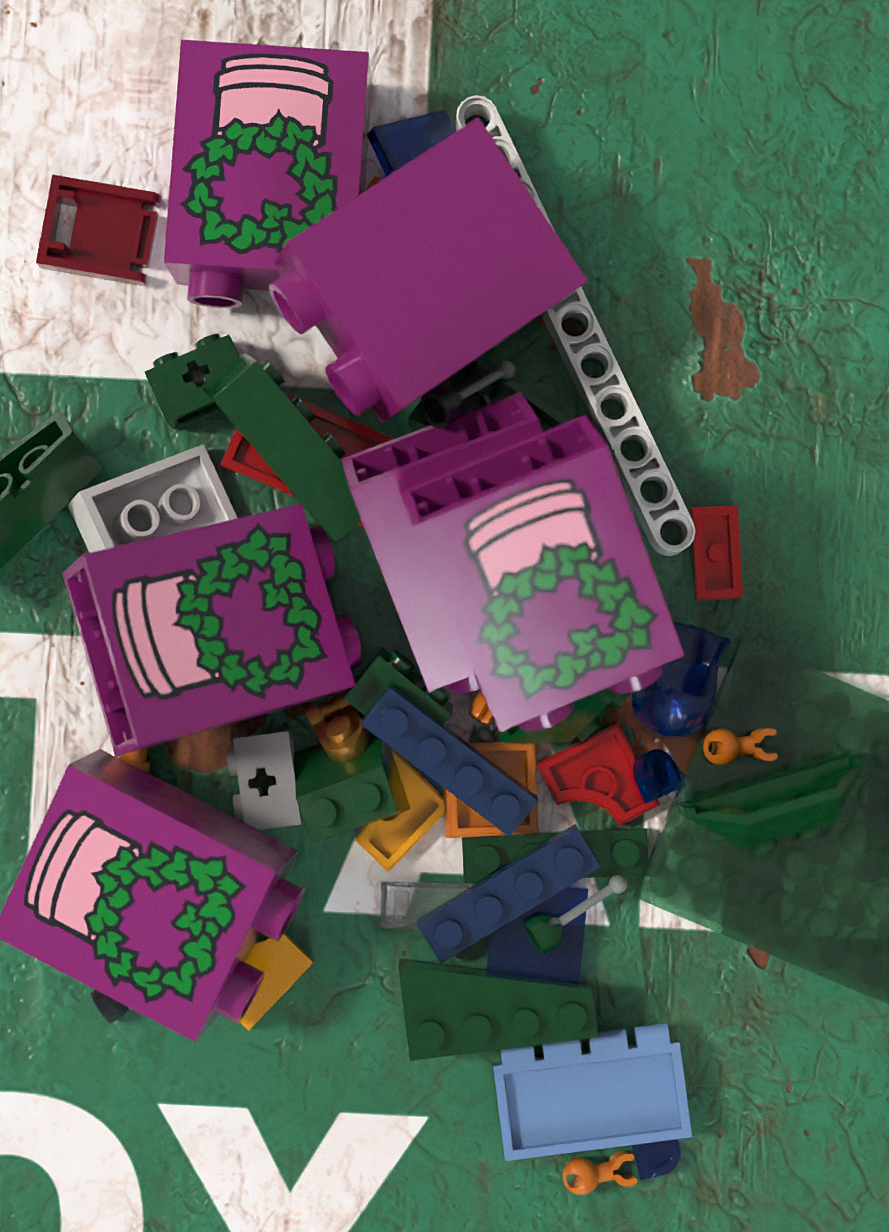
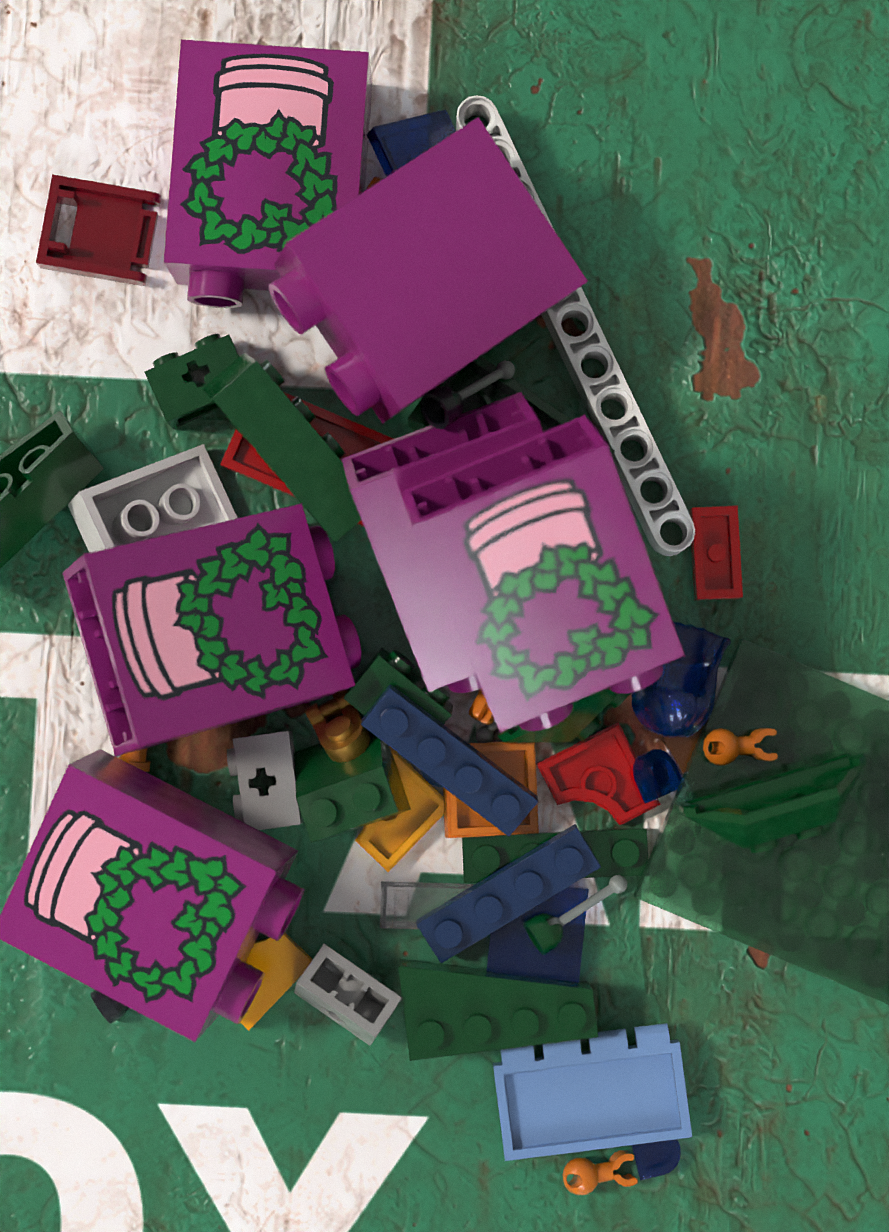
none -> light grey brick [294,944,402,1046]

